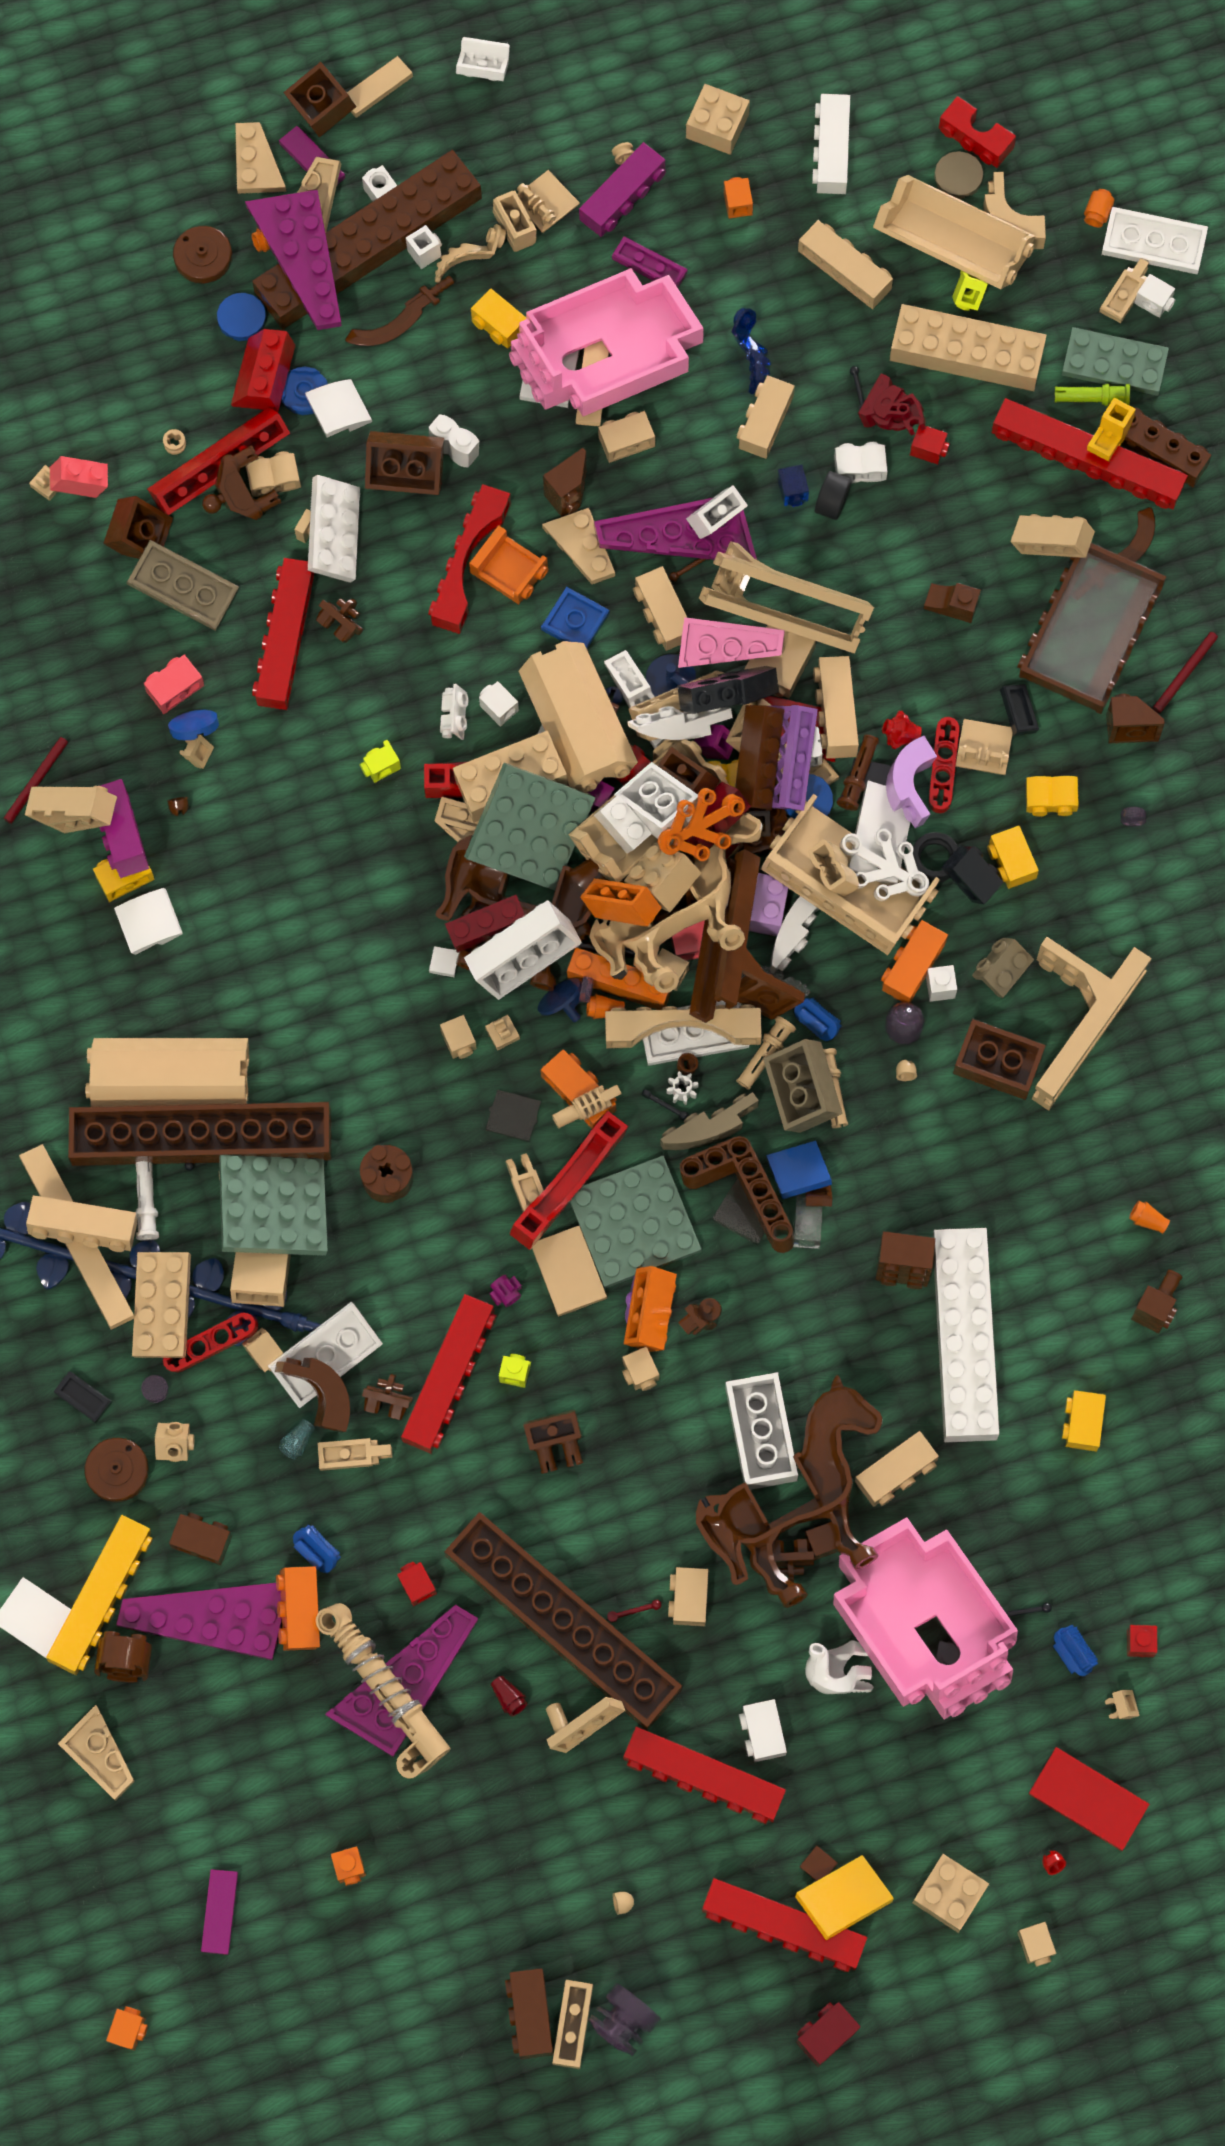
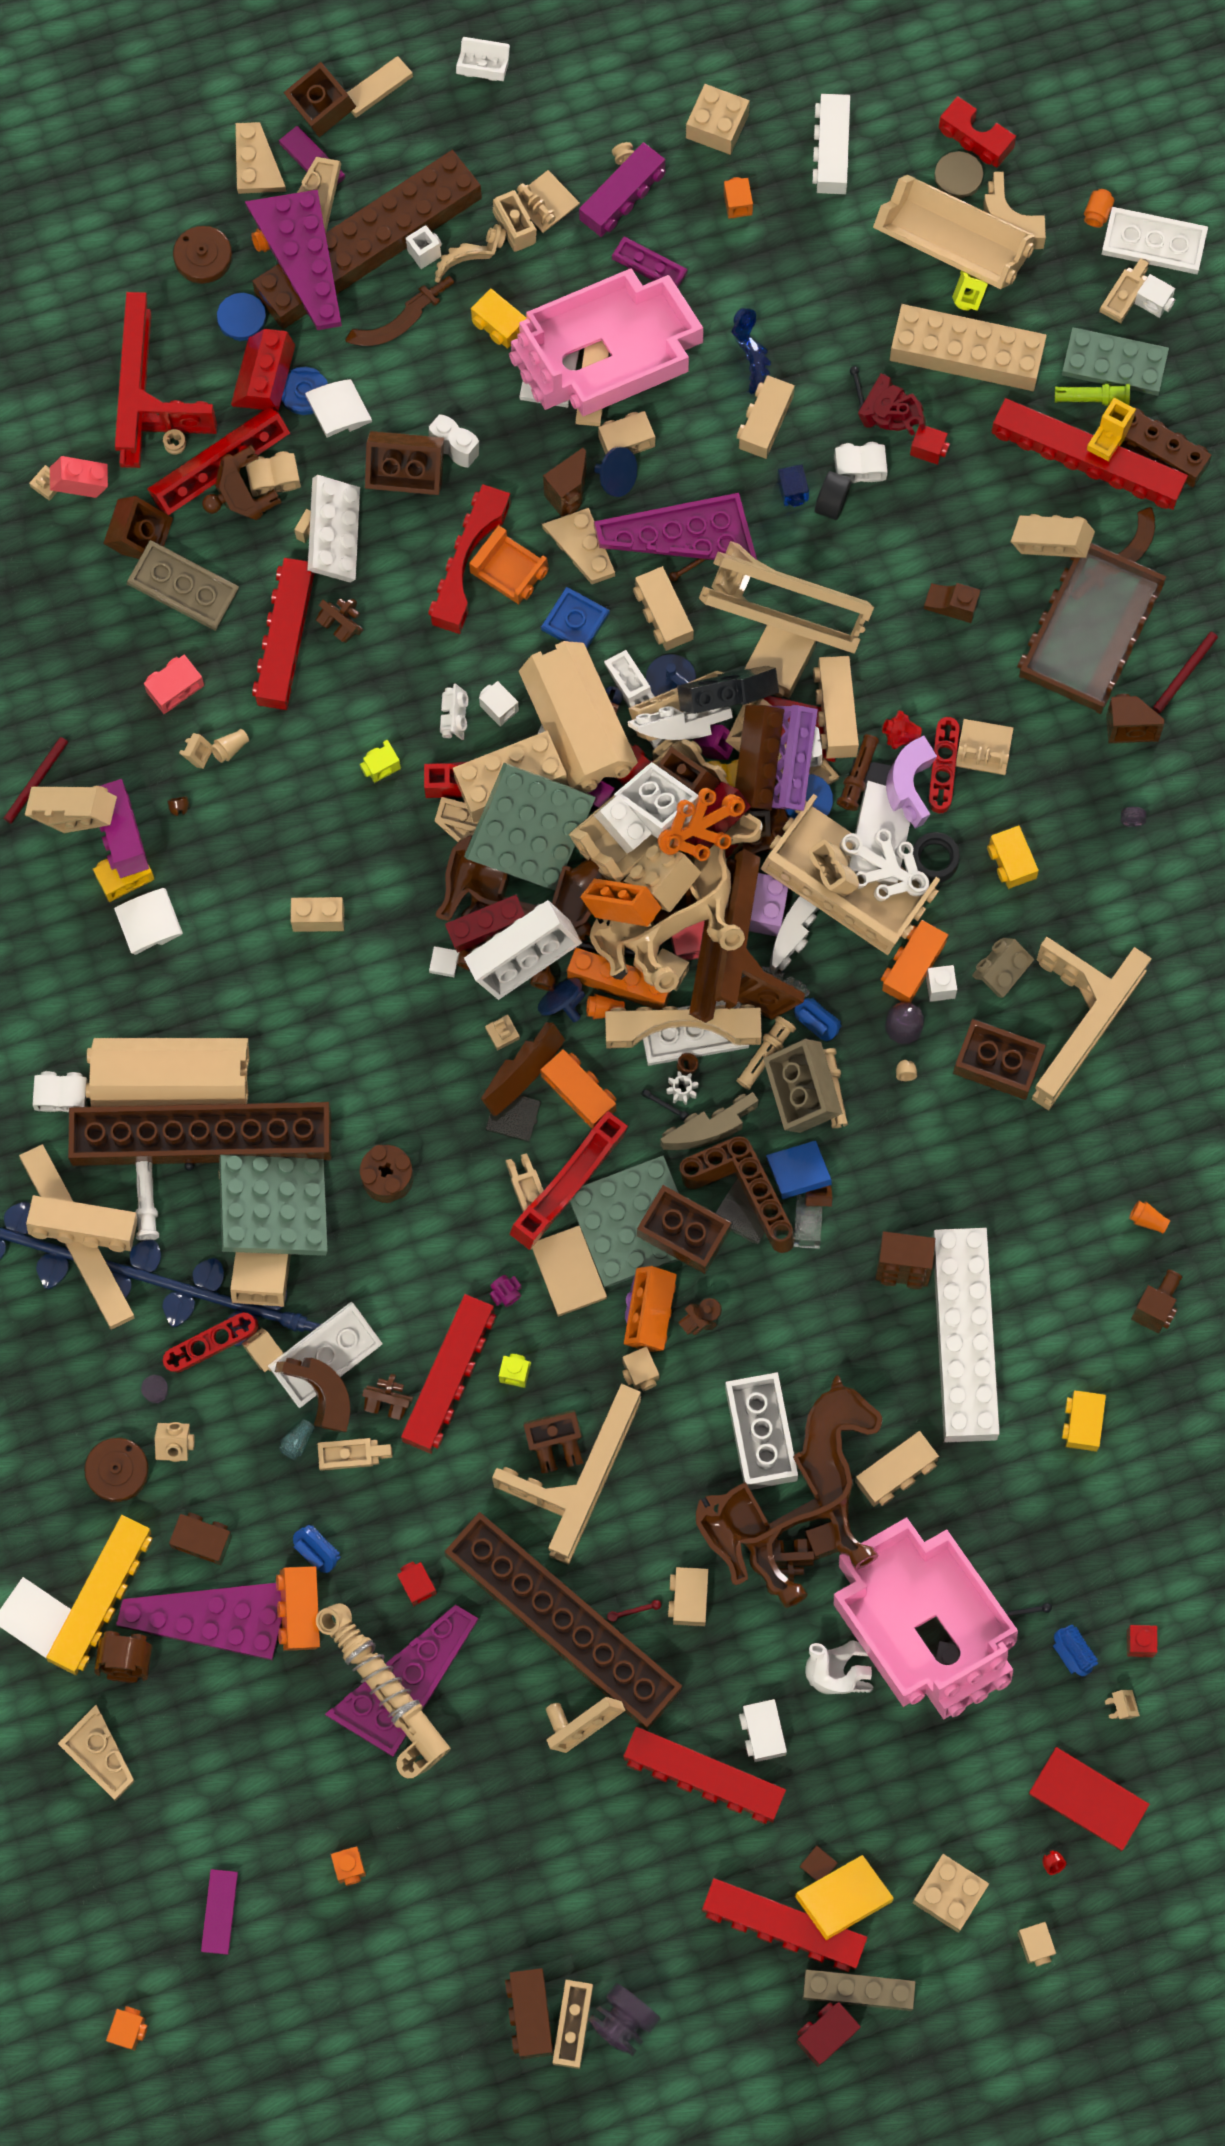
black tile [53,1371,112,1423] -> none
tan plate [132,1252,191,1358] -> none
blue tile [168,710,219,741] -> none
white brick [362,165,397,201] -> none
tan brick [440,1015,477,1059] -> none
dark red cone [491,1675,528,1717] -> none
tan hinge [552,1085,622,1129] -> none
tile [579,976,594,1003] -> none
tan hinge [613,1892,634,1915] -> none
bright pink wing [678,617,785,668] -> none
white brick [686,485,748,539] -> none
tan brick [798,220,893,309] -> none
black brick [941,845,1004,904] -> none
black tile [1000,684,1039,736] -> none
yellow brick [1026,776,1078,816] -> none
none -> white brick [33,1071,88,1112]
none -> red piece [115,292,217,468]
none -> tan cone [210,729,249,763]
none -> tan brick [291,897,344,932]
none -> reddish brown slope [481,1022,565,1116]
none -> tan piece [492,1384,641,1565]
none -> dark blue shield [594,447,637,497]
none -> reddish brown brick [637,1185,731,1274]
none -> dark tan brick [802,1970,915,2011]

